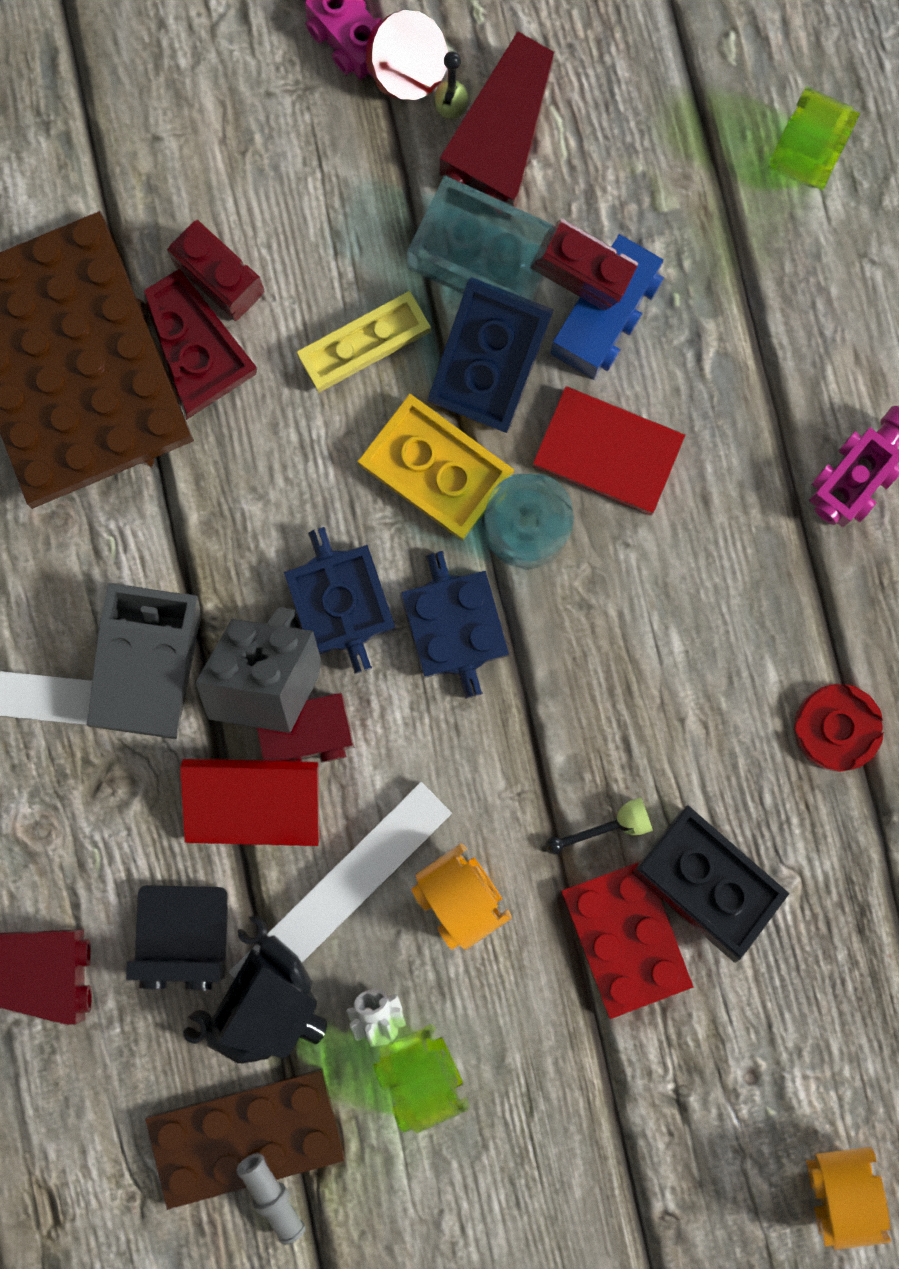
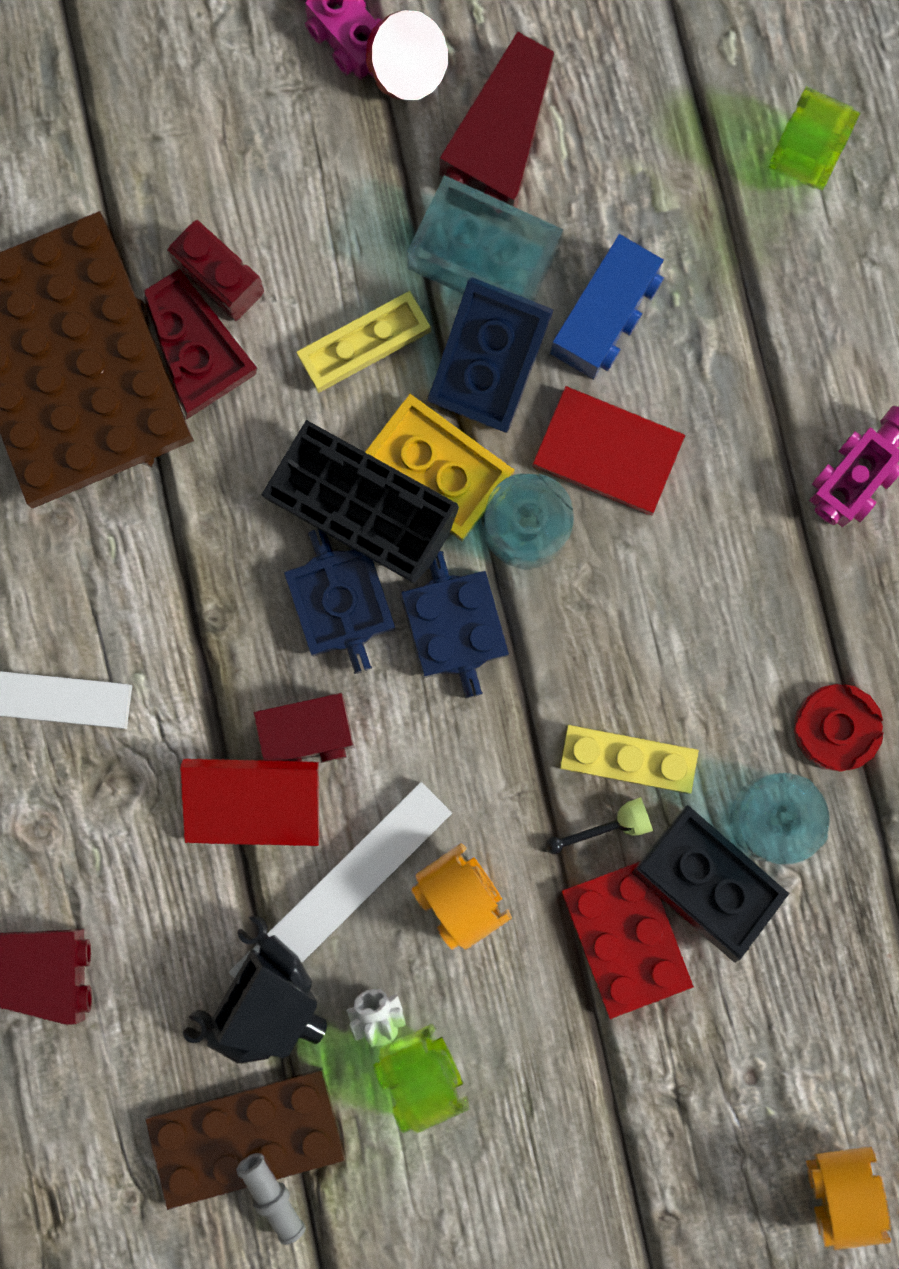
dark grey slope [87,583,201,739] -> none
black bracket [126,885,229,990] -> none
dark grey hinge [196,607,321,733] -> none
yellowish green hinge [435,51,468,119] -> none
dark red brick [530,218,638,311] -> none
none -> black piece [261,420,459,583]
none -> light yellow plate [559,725,699,794]
none -> clear light blue brick [730,773,830,864]

